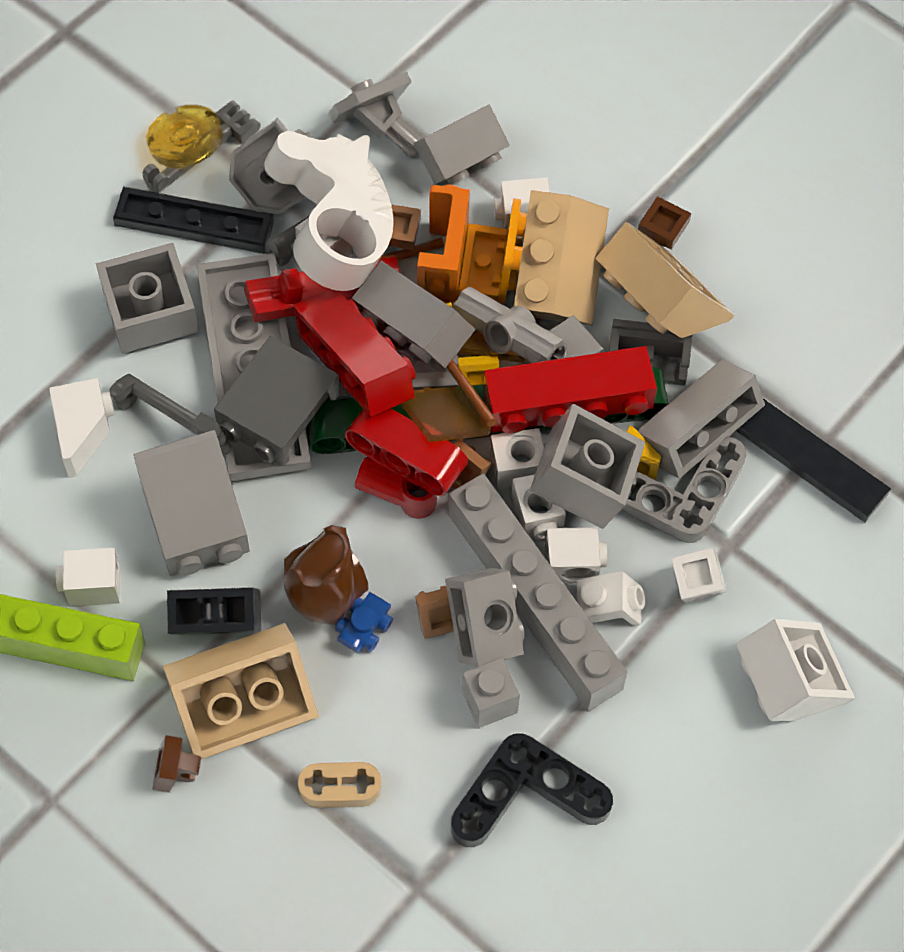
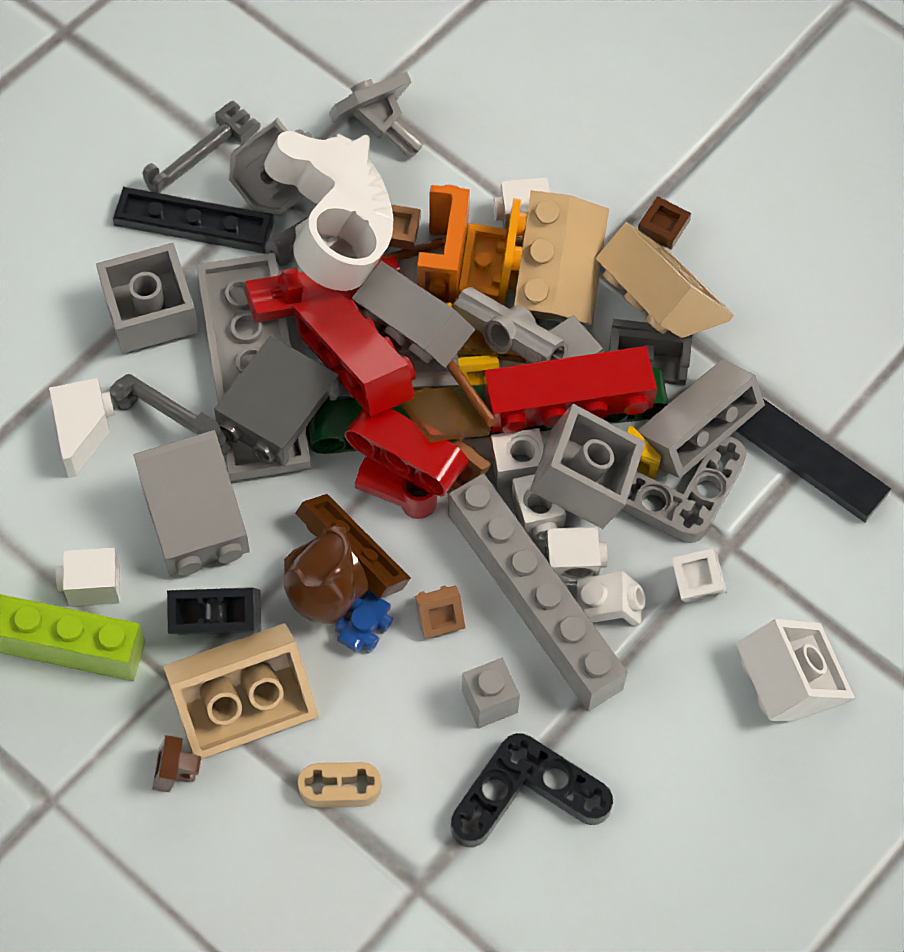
clear yellow tile [146,105,223,168] -> none
light grey brick [414,104,510,185] -> none
light grey brick [445,568,524,667] -> none
none -> reddish brown plate [295,494,411,599]

